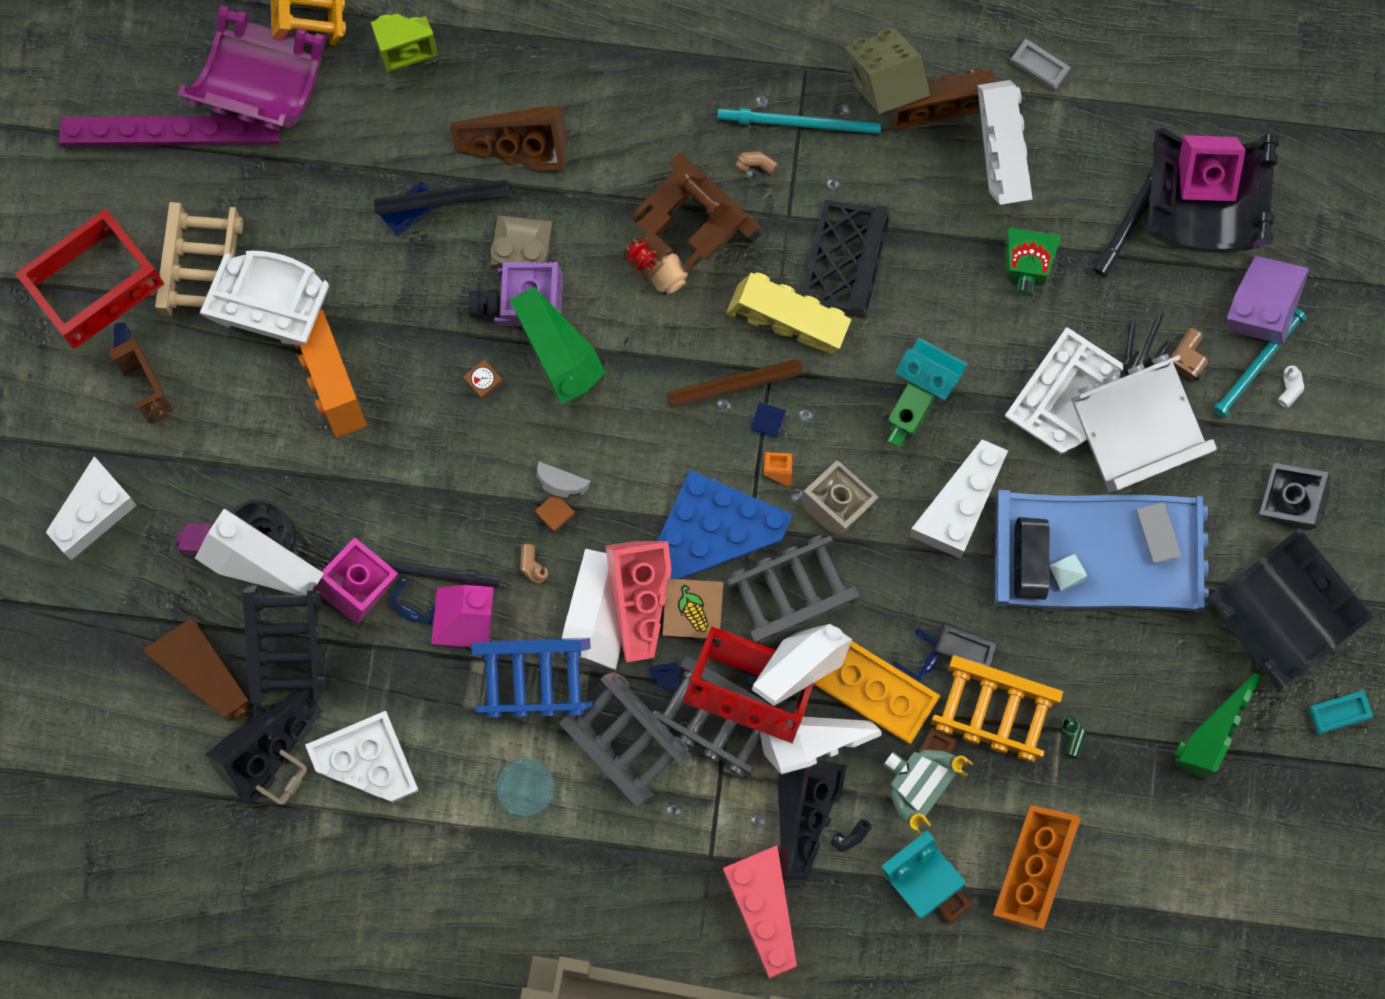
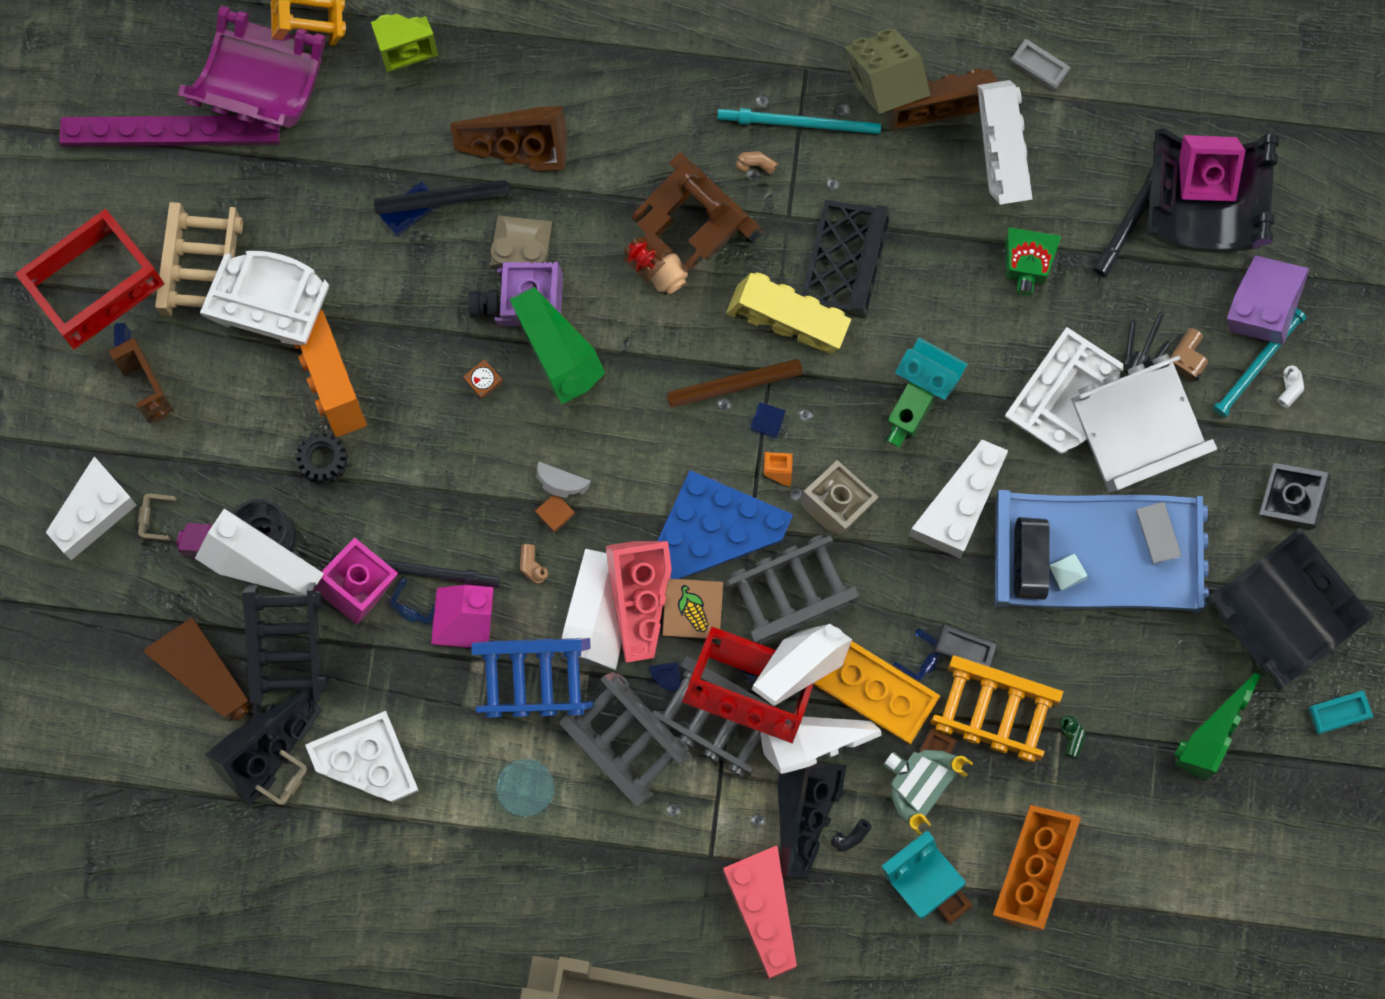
none -> dark tan piece [137,494,177,542]
none -> black tyre [295,431,348,485]

